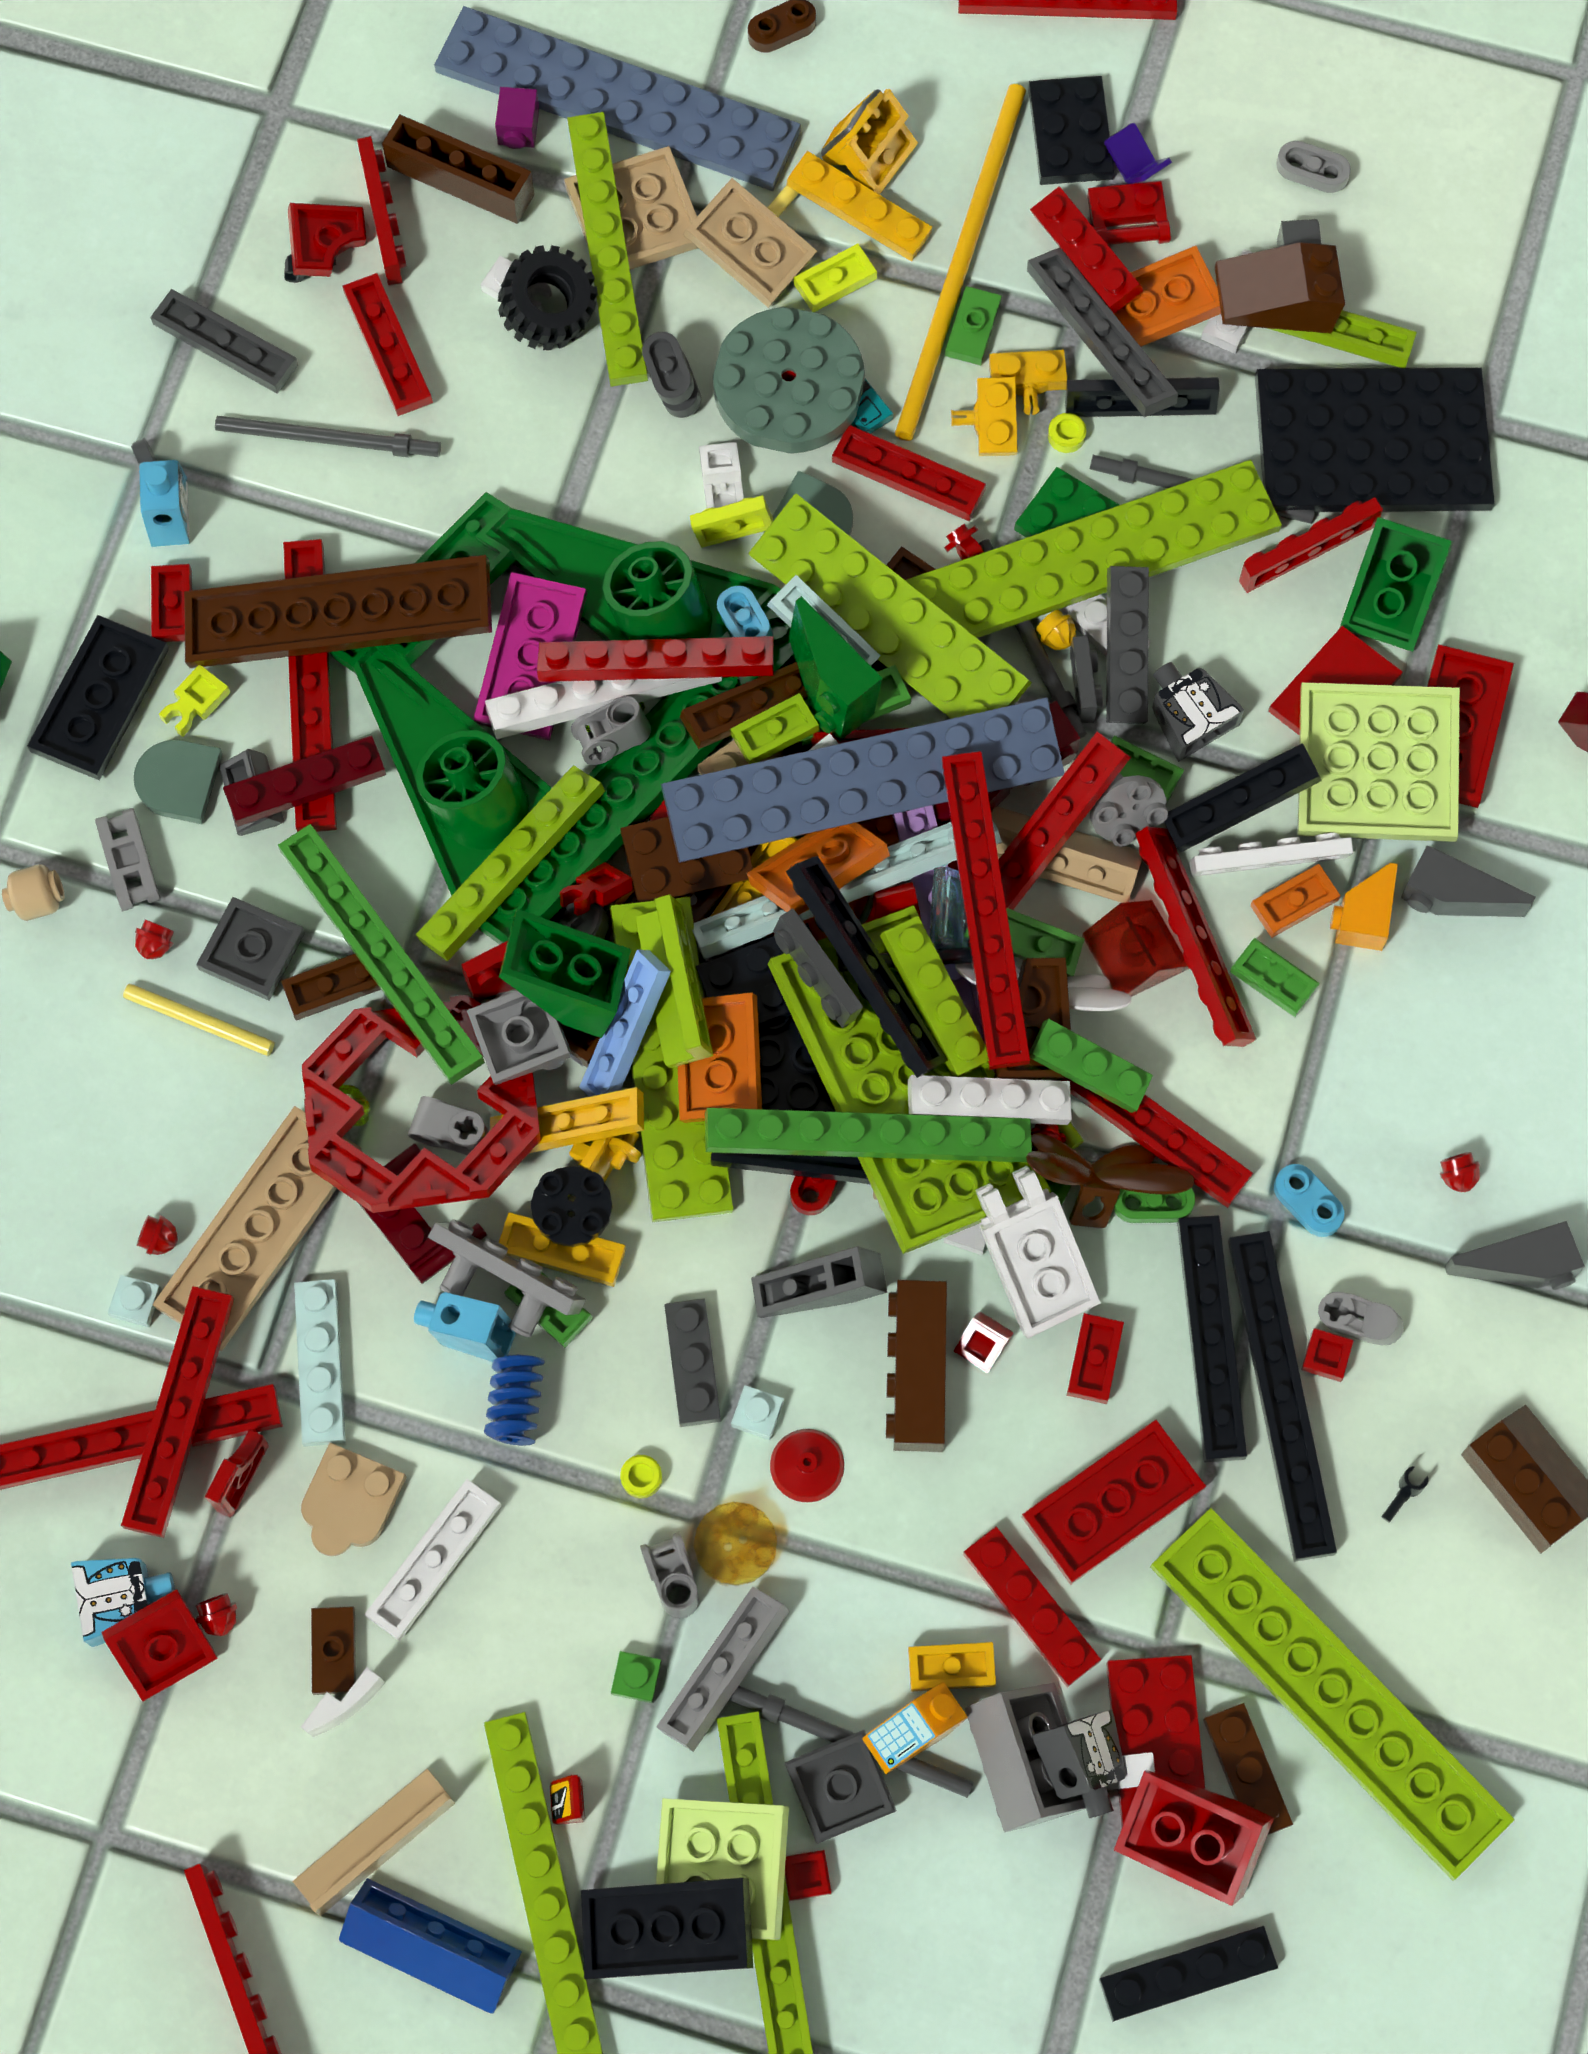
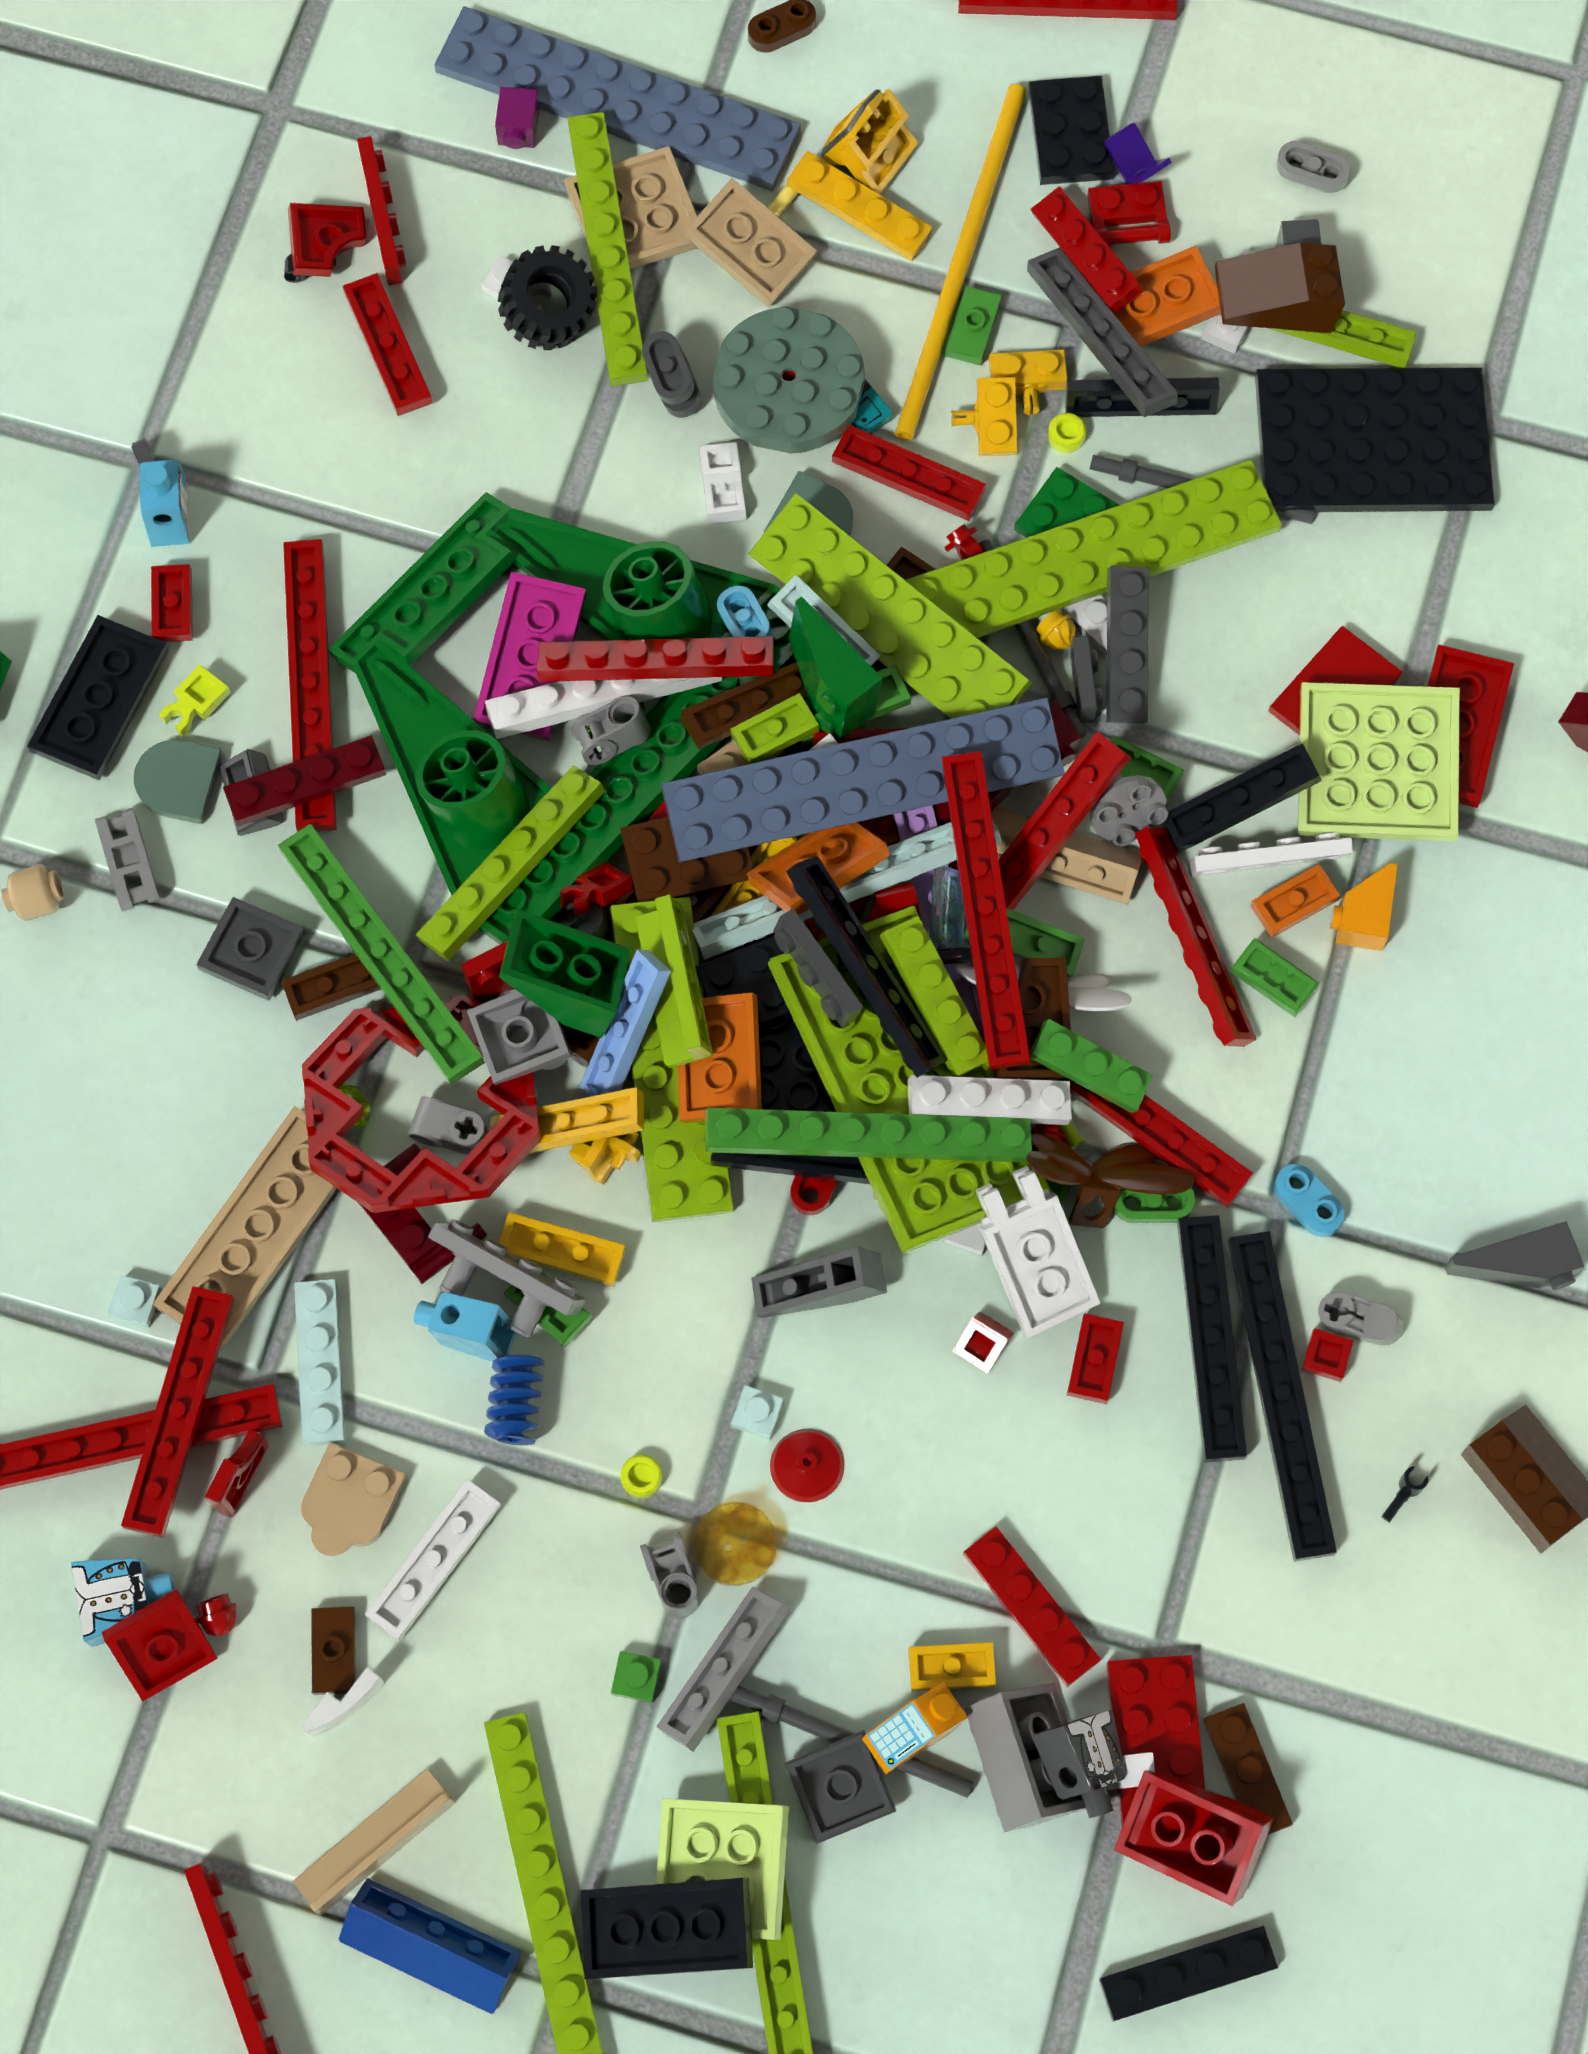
light yellow bar [123,983,275,1056] -> none
red plate [135,919,174,959] -> none
red plate [136,1215,178,1255] -> none
dark grey plate [150,289,298,394] -> none
reddish brown plate [184,555,492,668] -> none
dark grey bar [215,415,441,458] -> none
reddish brown brick [382,114,535,224] -> none
black plate [531,1166,613,1247] -> none
slope [549,1774,585,1825] -> none
dark grey plate [664,1298,721,1427] -> none
neon yellow plate [690,495,773,548] -> none
red tile [785,1850,832,1901] -> none
neon yellow plate [794,243,877,312] -> none
reddish brown brick [886,1280,947,1452] -> none
red plate [1021,1420,1206,1585] -> none
clear red slope [1082,900,1189,997] -> none
lime plate [1150,1508,1515,1881] -> none
torso [1152,662,1244,762] -> none
red plate [1239,497,1383,593] -> none
green slope [1339,517,1453,652] -> none
dark grey slope [1401,845,1535,917] -> none
red plate [1440,1152,1480,1192] -> none

